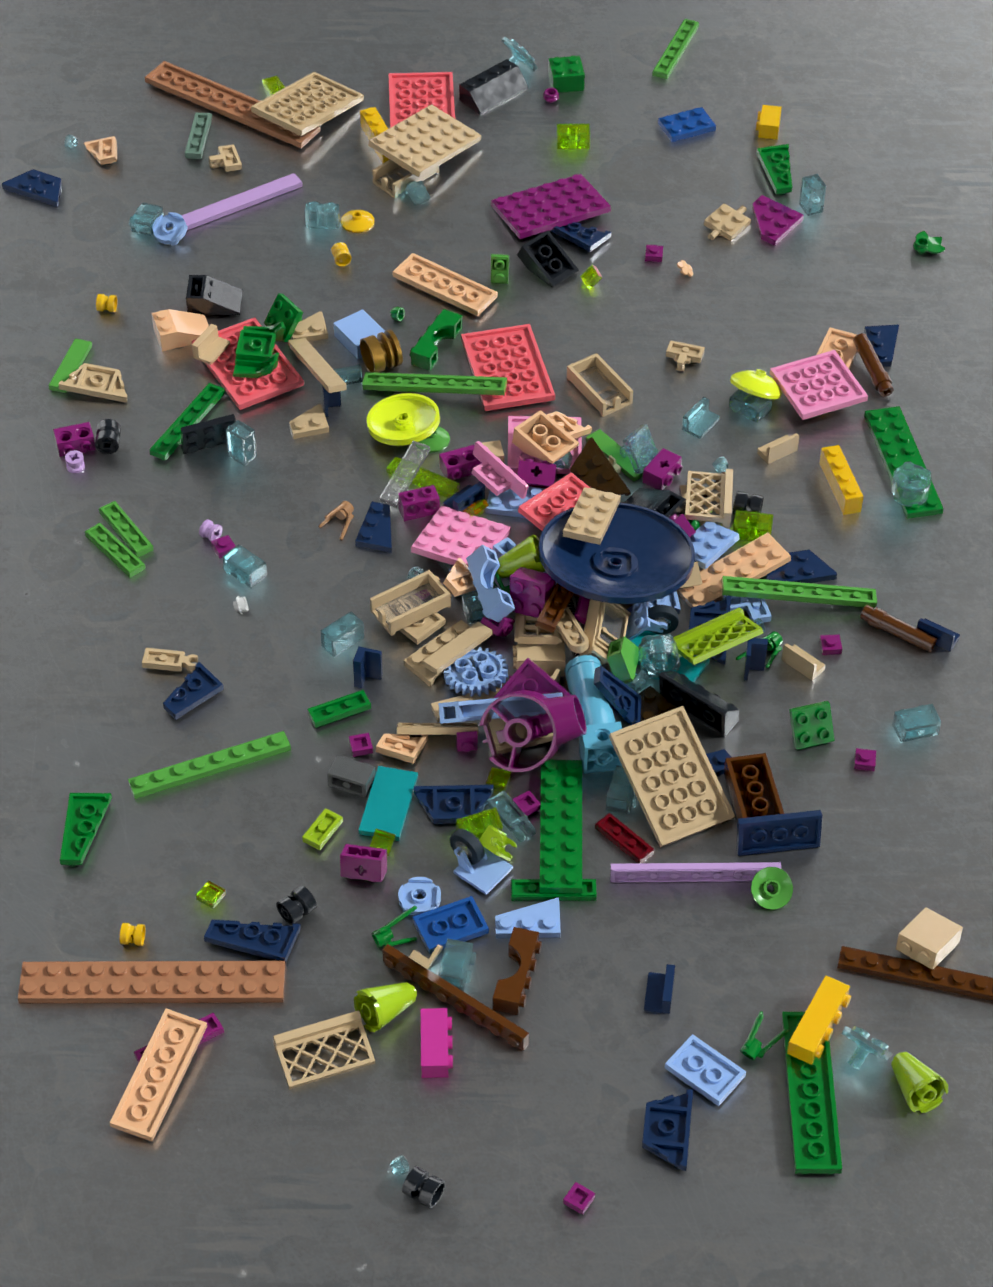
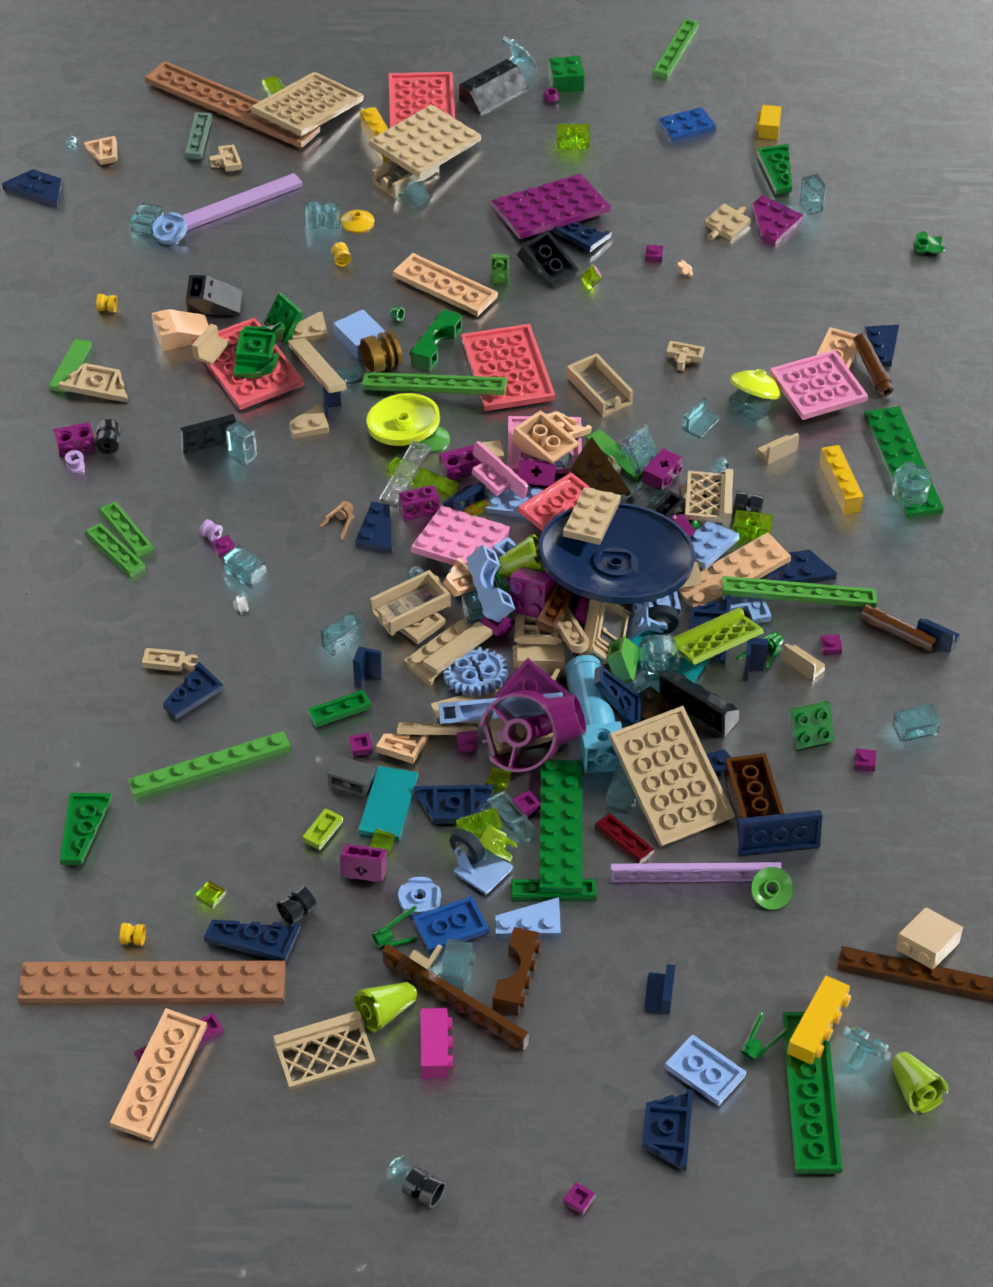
green plate [149,383,225,461] -> none

